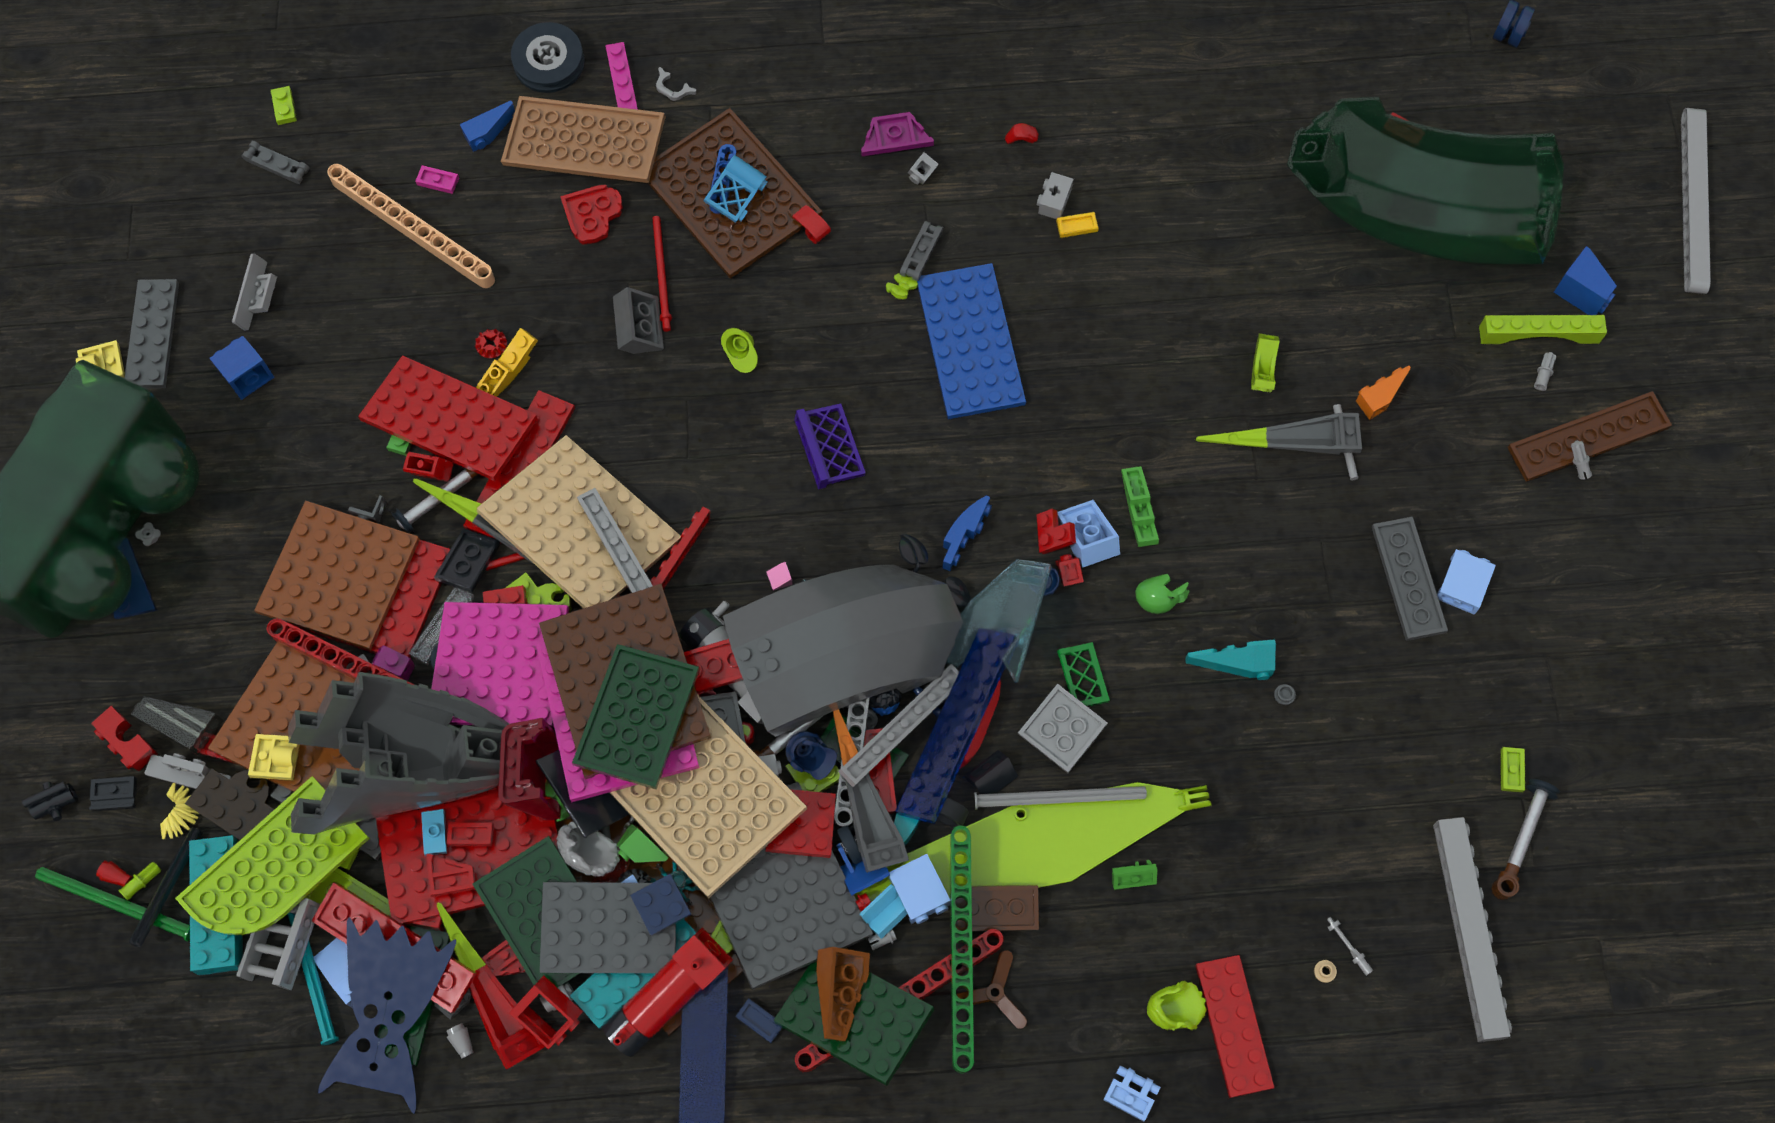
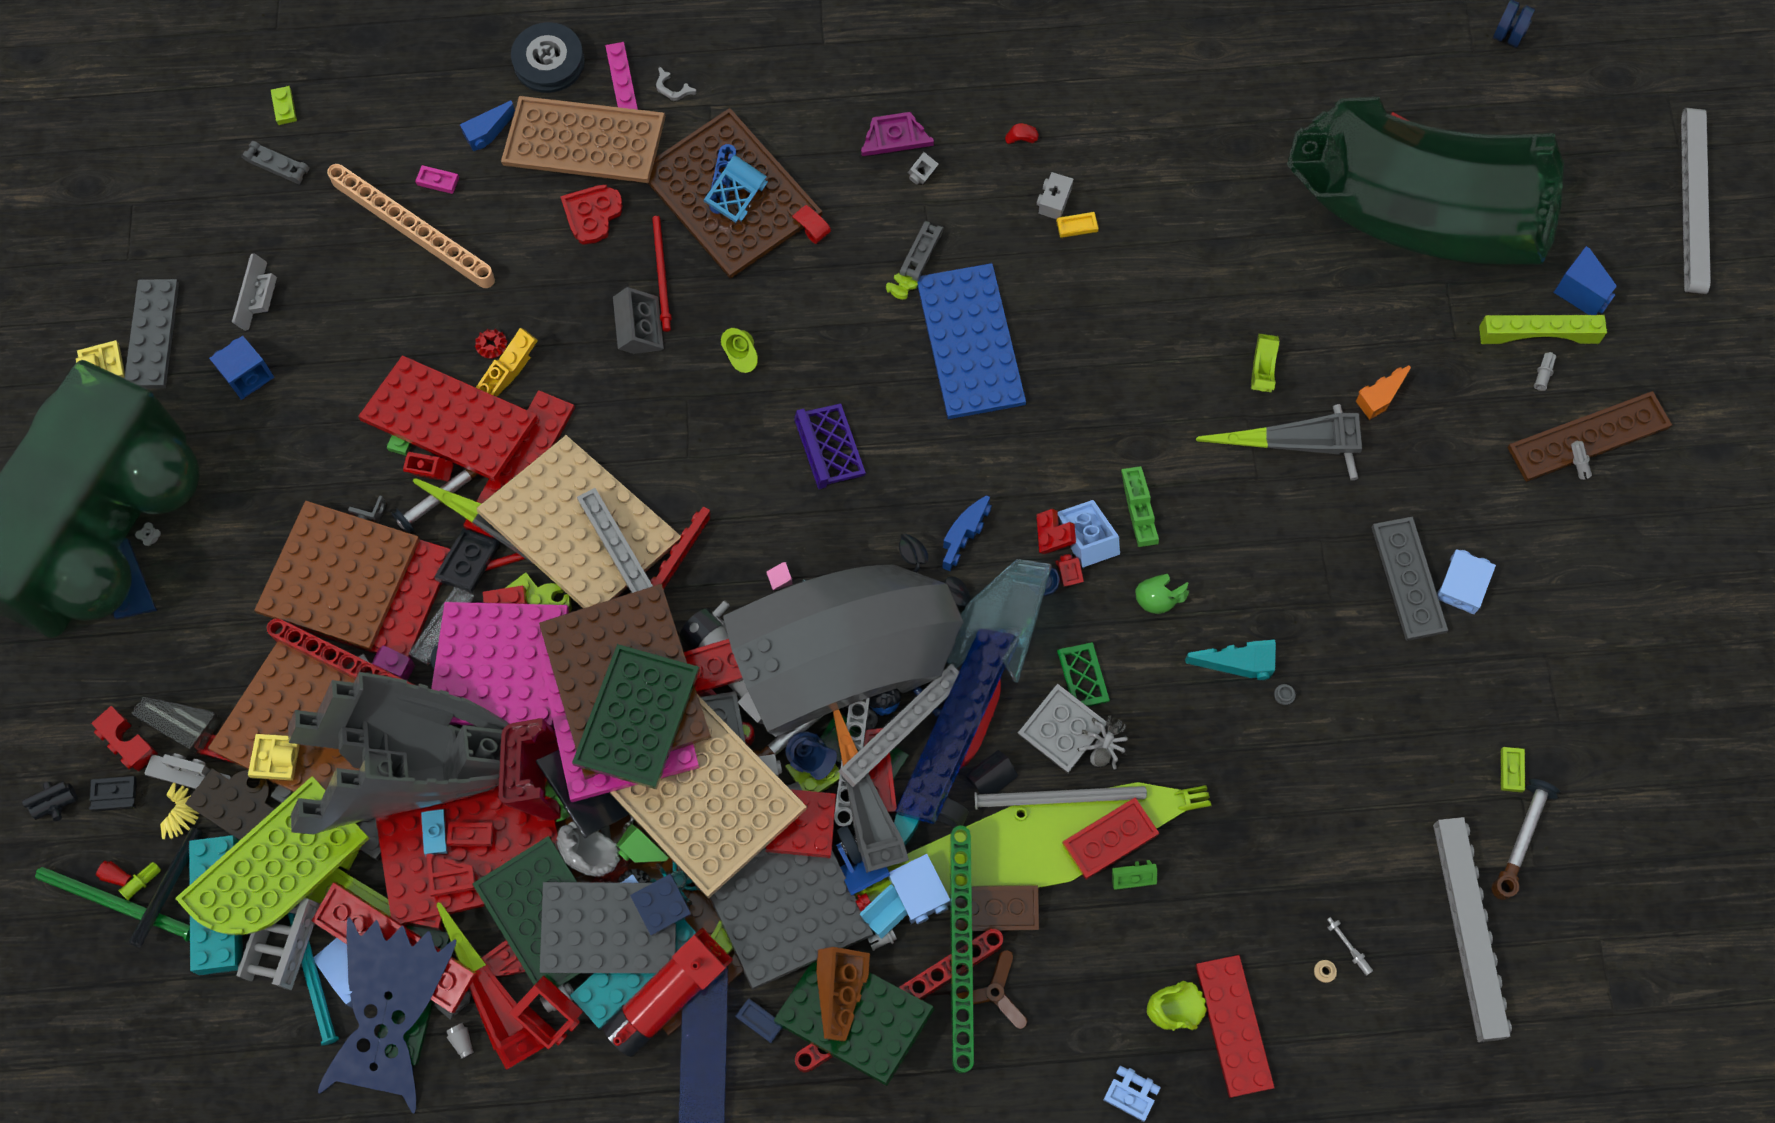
none -> red plate [1062,797,1159,880]
none -> animal [1077,715,1130,770]

